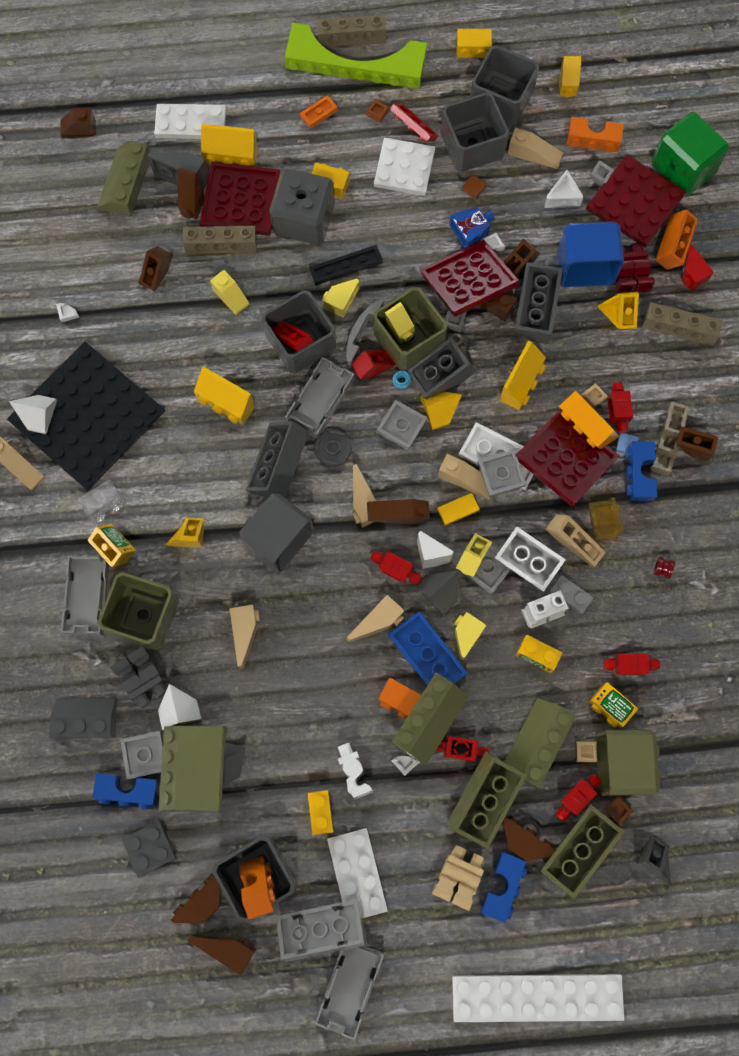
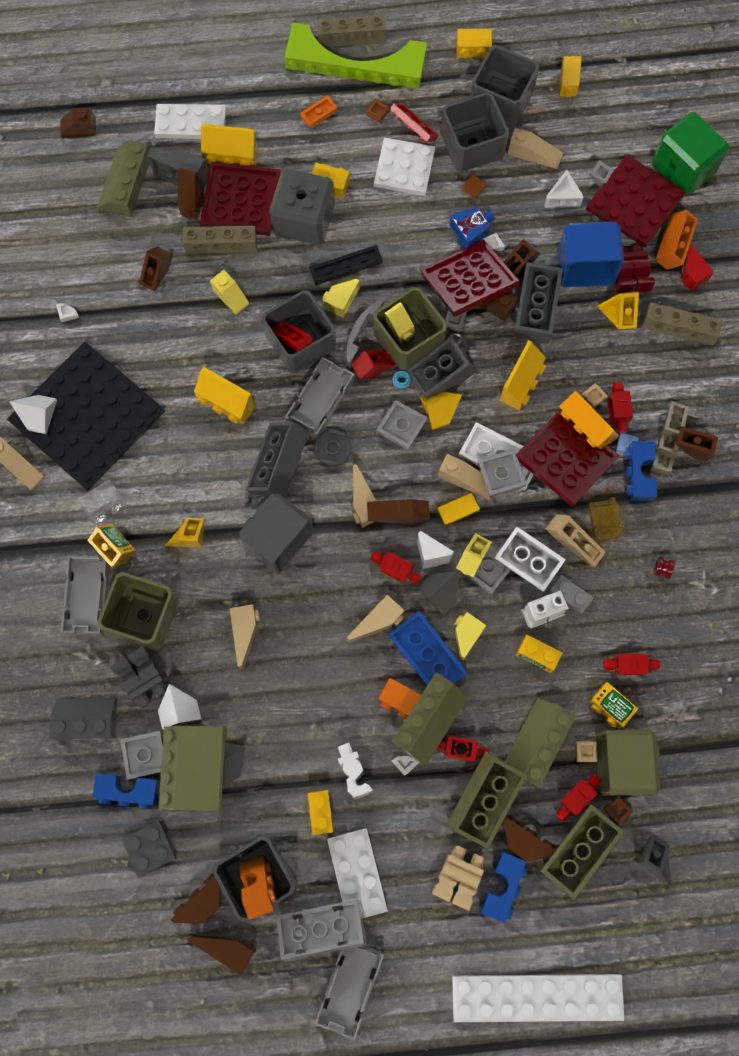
orange arch [566,117,624,152] -> none

